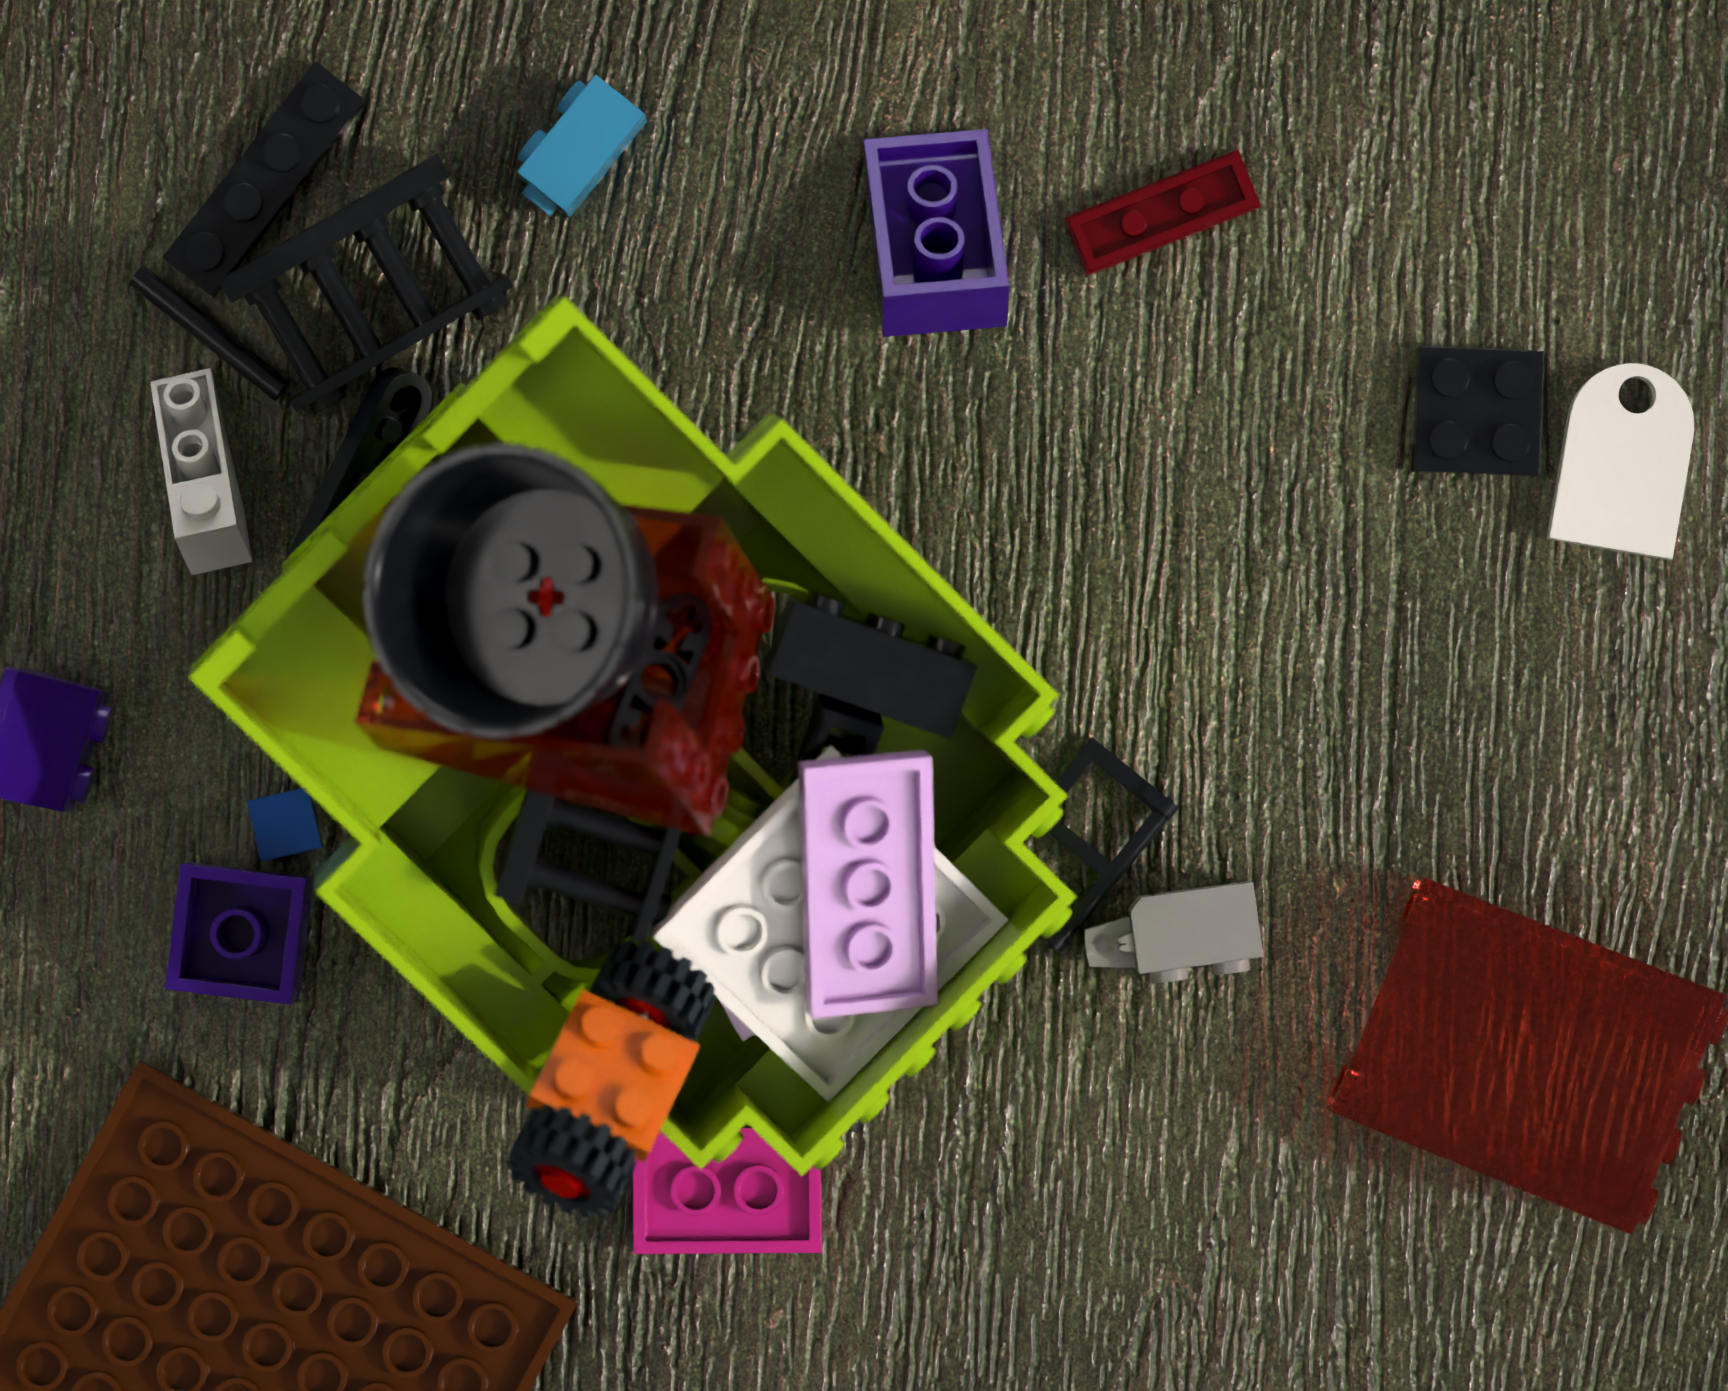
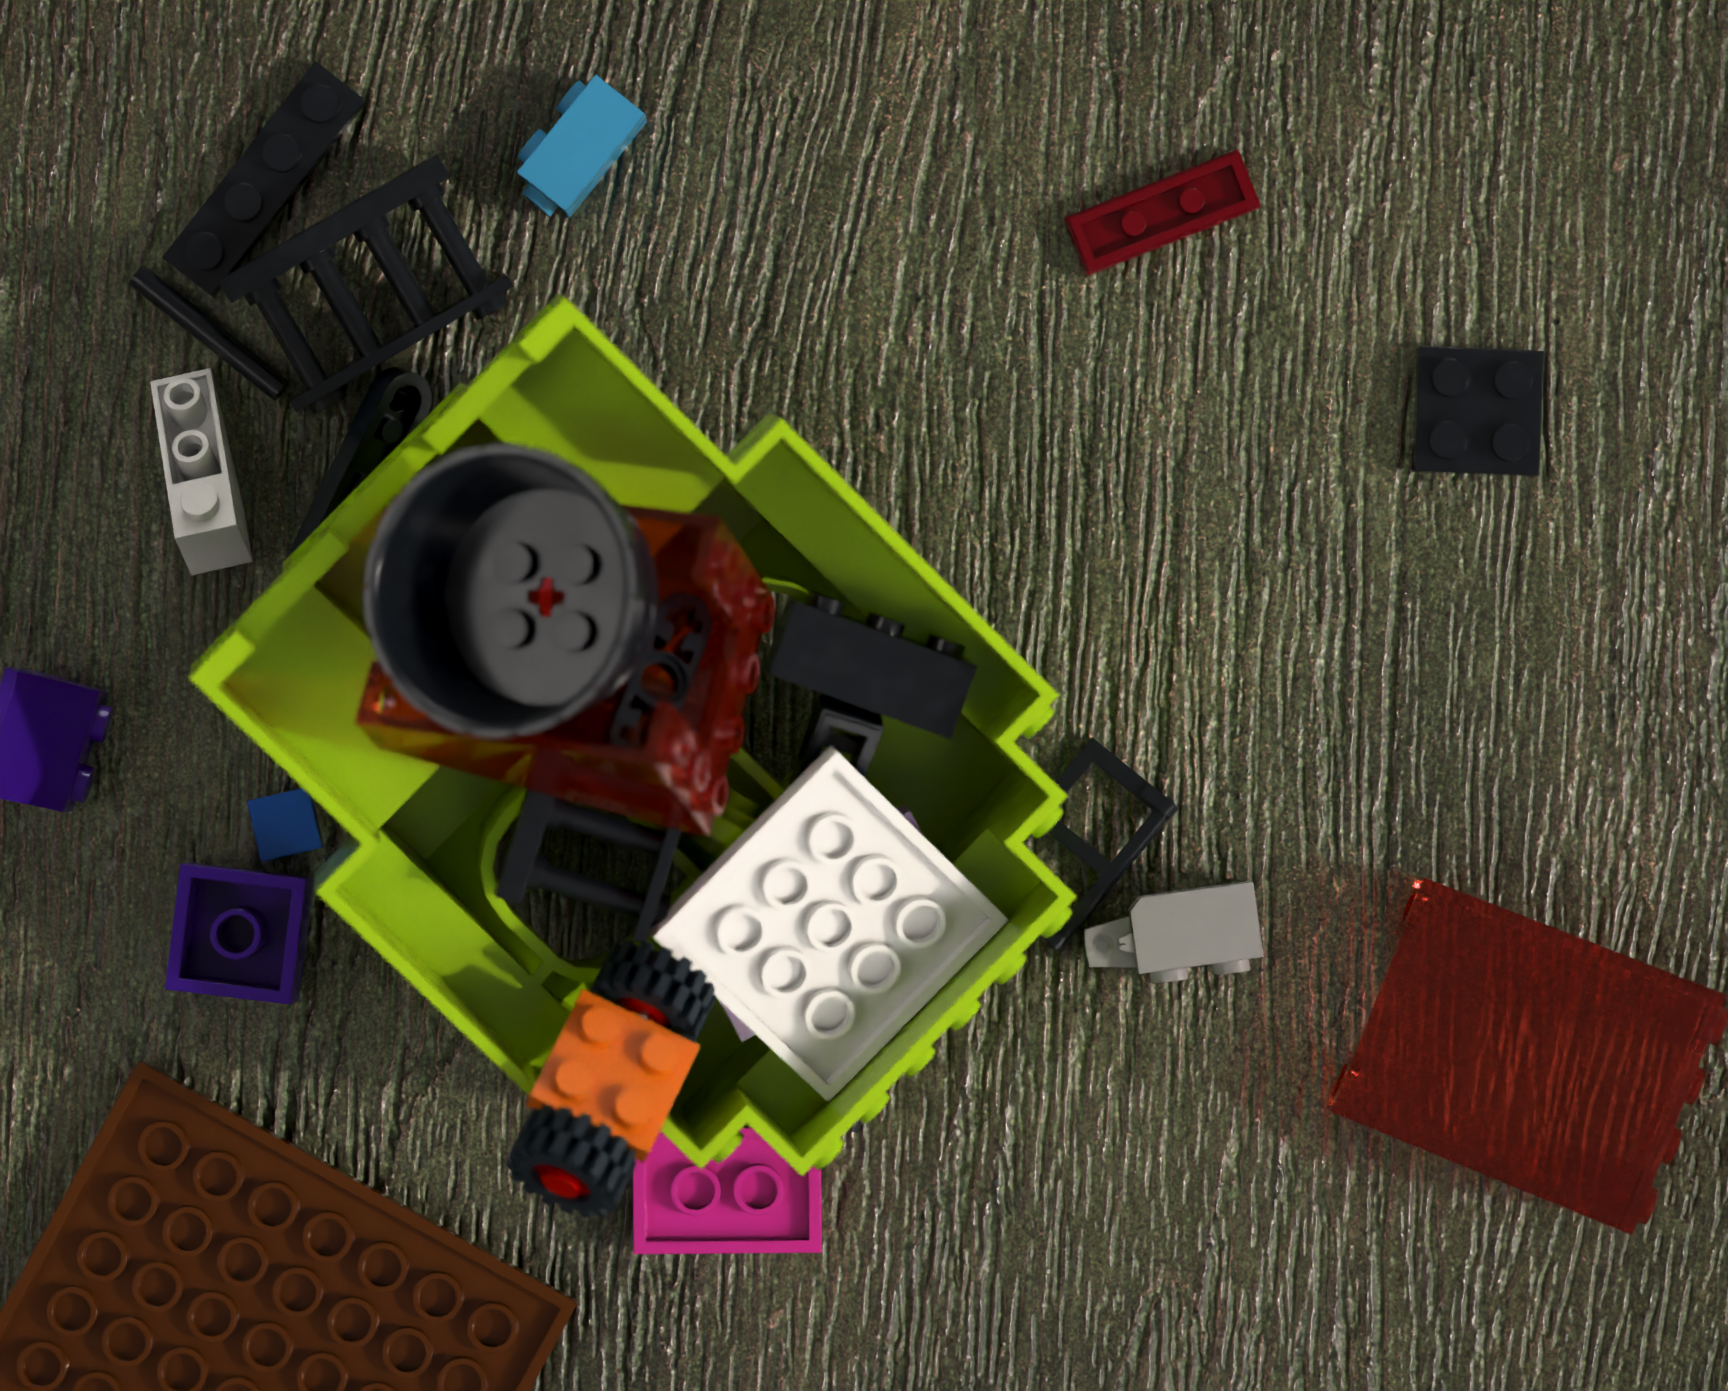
lavender plate [798,750,938,1019] -> none
dark purple slope [864,129,1009,337] -> none
white tile [1546,363,1694,560] -> none

